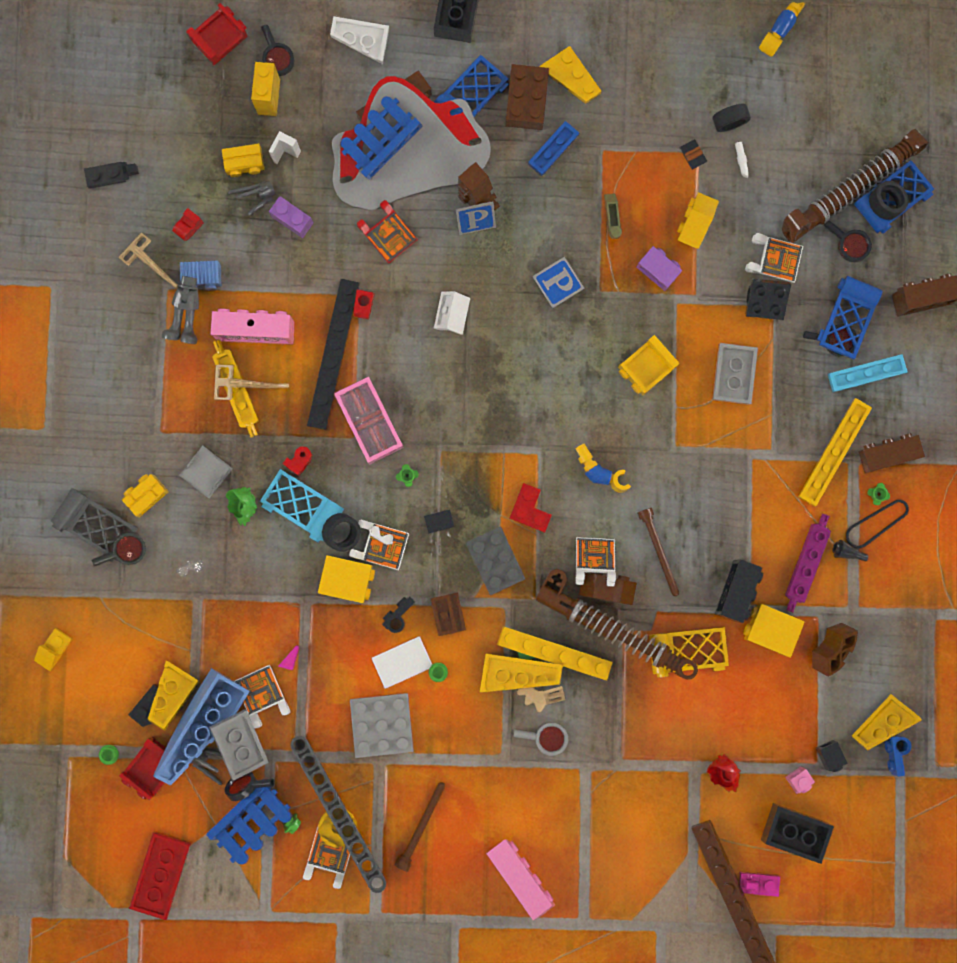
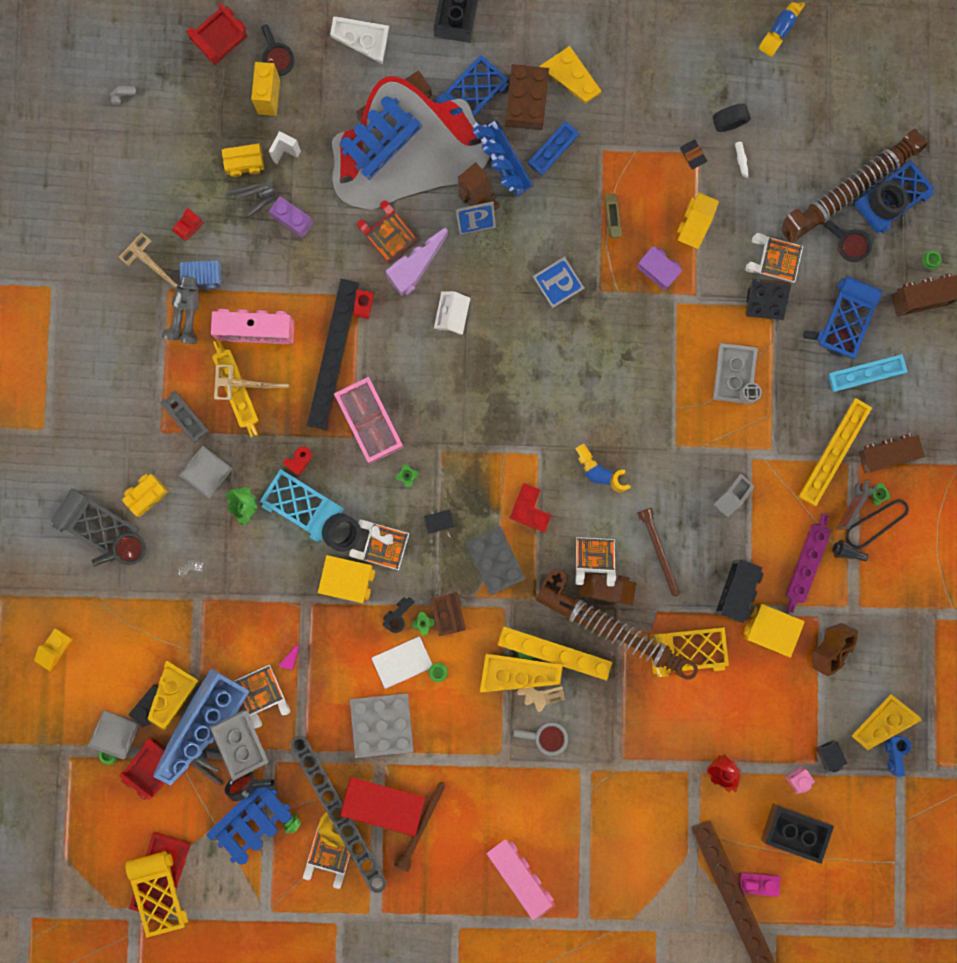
black hinge [84,162,139,189] -> none
yellow panel [618,335,680,395] -> none
none -> light grey piece [87,711,140,760]
none -> light grey arm [109,86,136,105]
none -> yellow piece [126,851,188,938]
none -> dark grey plate [160,391,209,443]
none -> red tile [340,777,425,837]
none -> lavender wedge [385,228,448,296]
none -> bright green plate [412,612,435,635]
none -> blue fence [473,121,534,196]
none -> light grey slope [714,474,755,517]
none -> light grey wheel [739,383,762,404]
none -> dark grey flag [836,480,878,530]
none -> bright green plate [922,251,942,270]

